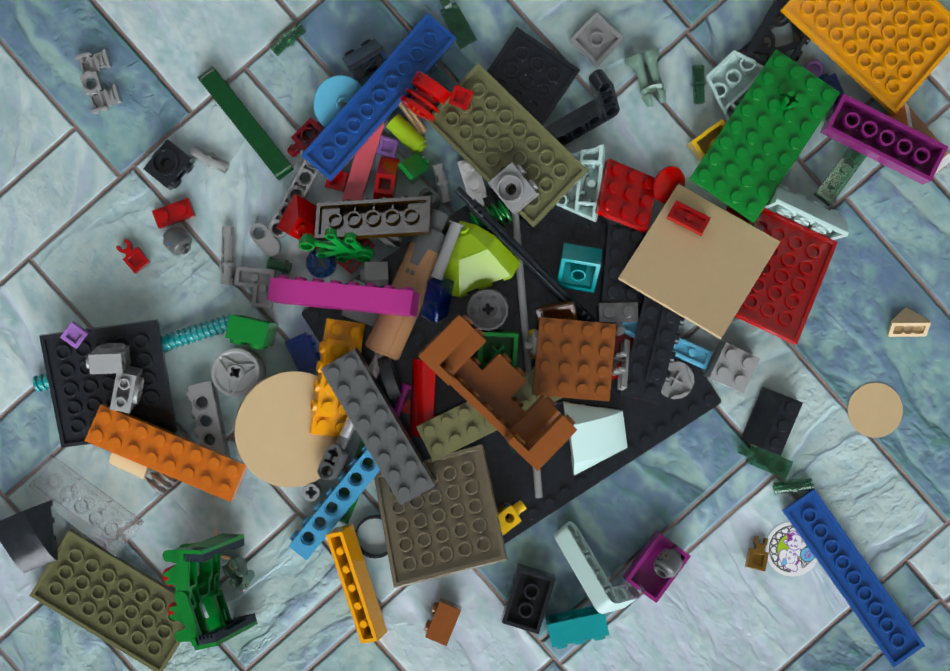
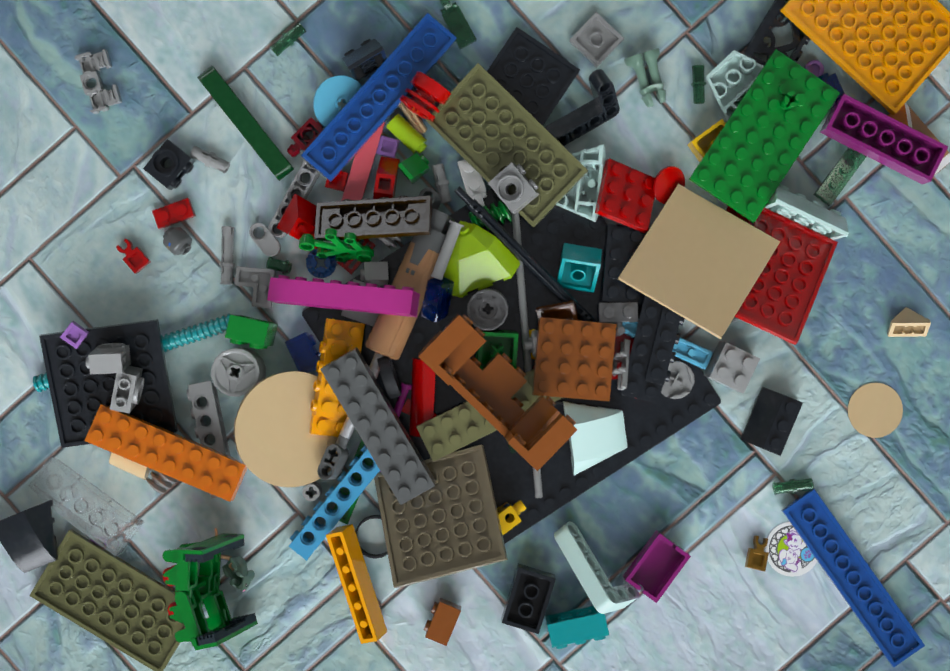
red plate [448,85,474,111] -> none
dark grey head [653,549,683,578] -> none
red plate [666,200,711,236] -> none
clear green hinge [737,446,793,479] -> none

